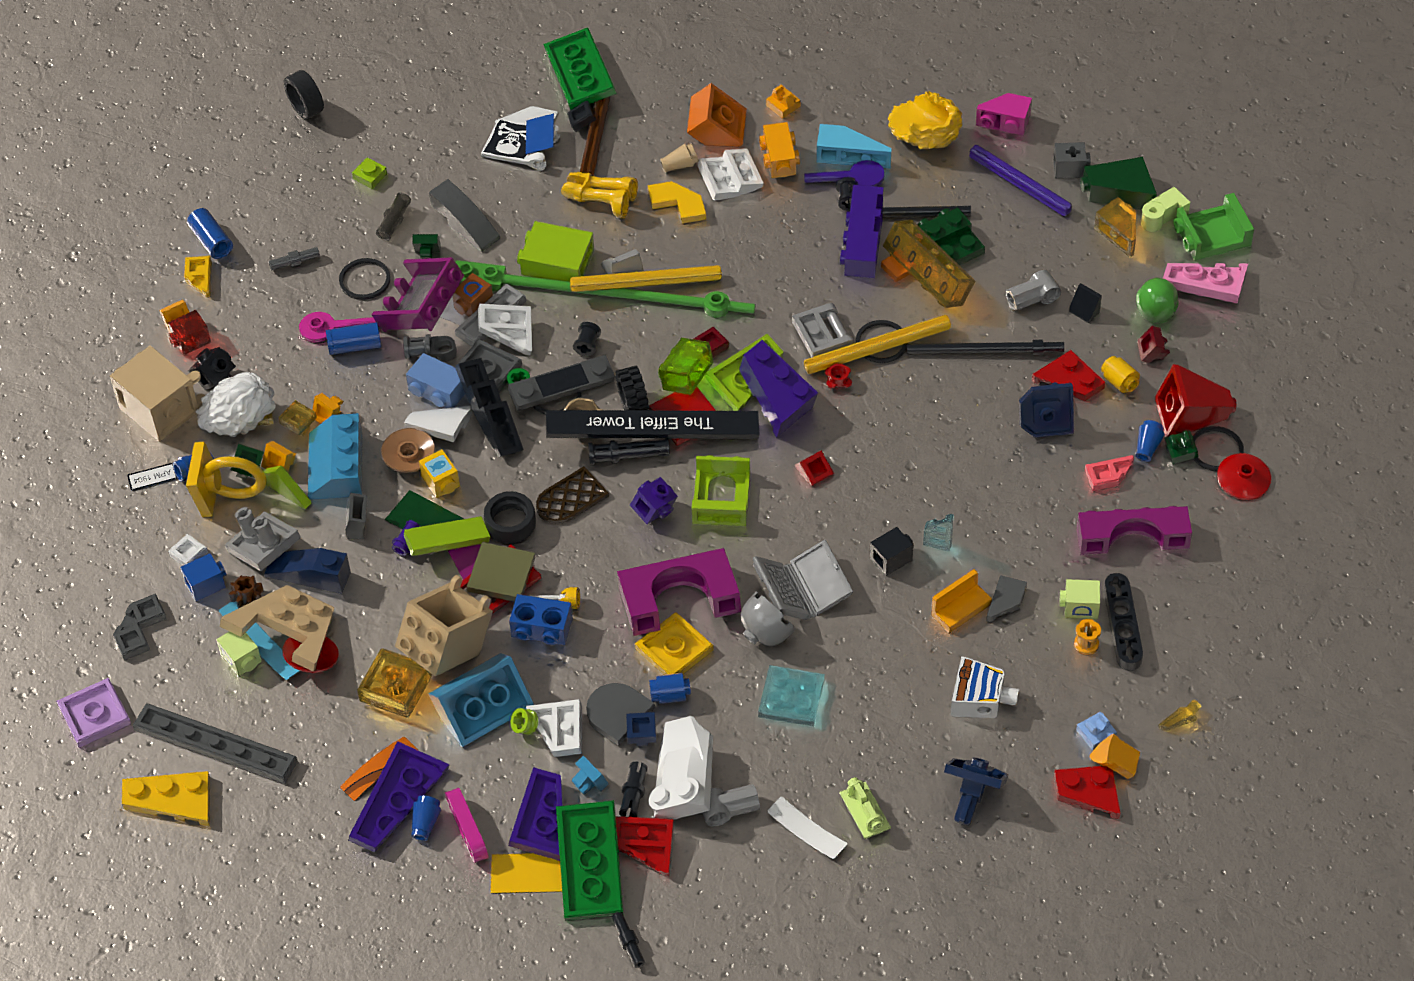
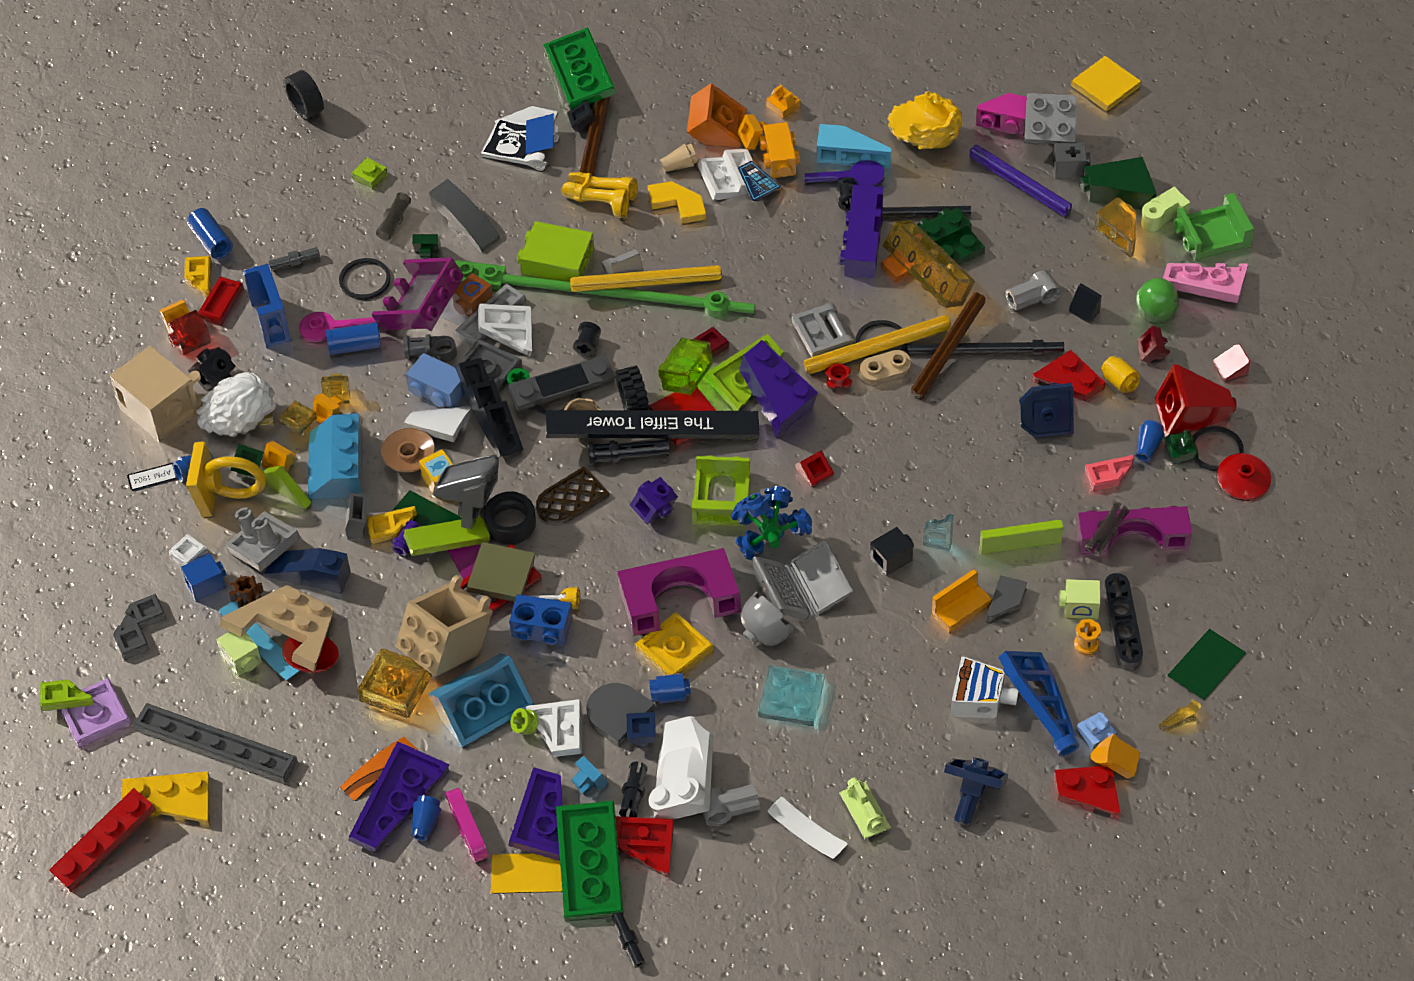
none -> lime tile [40,679,94,711]
none -> red plate [49,788,156,892]
none -> red tile [197,276,244,326]
none -> blue panel [243,264,291,348]
none -> clear yellow tile [321,373,351,404]
none -> yellow tile [366,506,417,544]
none -> dark grey piece [433,455,499,529]
none -> blue plant [731,486,812,560]
none -> light orange tile [737,114,767,150]
none -> dark blue sticker [738,161,781,201]
none -> tan plate [859,350,911,385]
none -> reddish brown axle [911,292,986,399]
none -> lime tile [979,519,1063,555]
none -> blue plate [998,651,1079,756]
none -> light grey plate [1024,93,1077,145]
none -> yellow tile [1071,56,1141,112]
none -> clear smoke pin [1085,502,1130,556]
none -> dark green sticker [1167,628,1246,700]
none -> slope [1213,344,1250,381]

